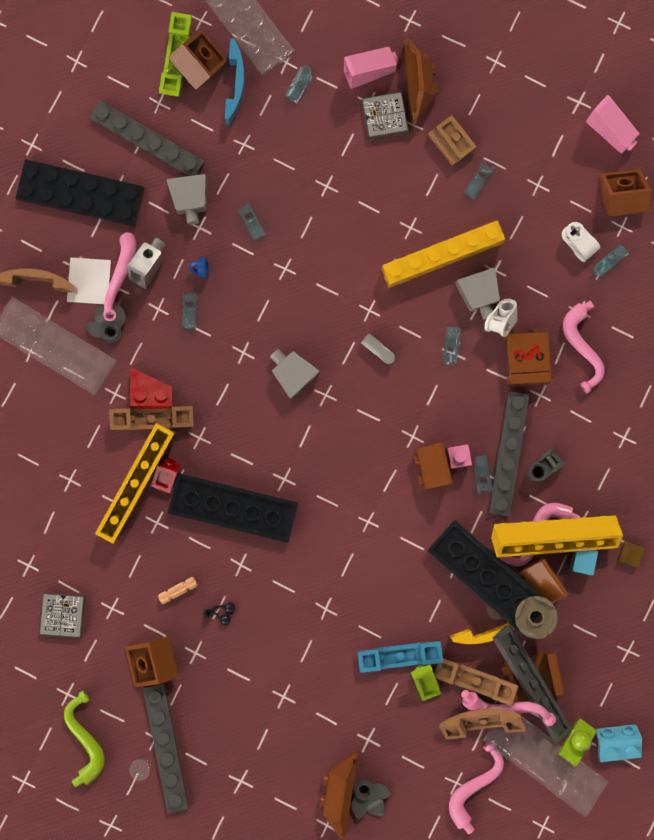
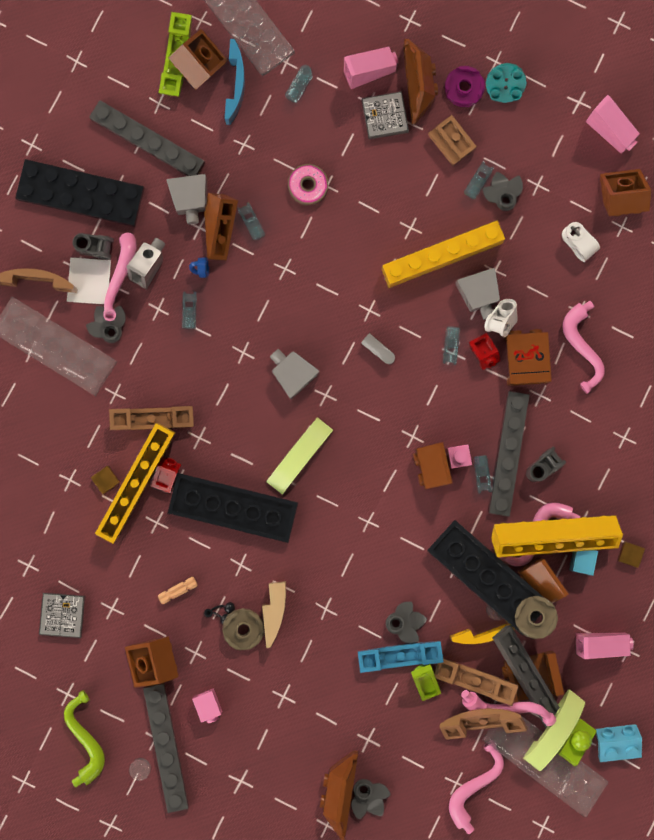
red wing [130,369,172,409] -> none
clear light blue bar [593,244,628,276] -> none
none -> dark grey piece [72,233,114,260]
none -> pearl gold tile [91,466,120,495]
none -> bright pink brick [192,688,223,724]
none -> dark orange slope [204,193,238,260]
none -> dark tan tile [222,608,264,650]
none -> tan slope [262,581,286,648]
none -> yellowish green slope [266,417,333,494]
none -> tile [288,164,328,205]
none -> dark grey plate [386,602,427,643]
none -> magenta tile [445,66,485,107]
none -> red bracket [469,333,500,370]
none -> dark grey plate [483,172,523,211]
none -> teal plate [486,63,527,103]
none -> yellowish green slope [523,689,585,771]
none -> bright pink slope [576,633,633,659]

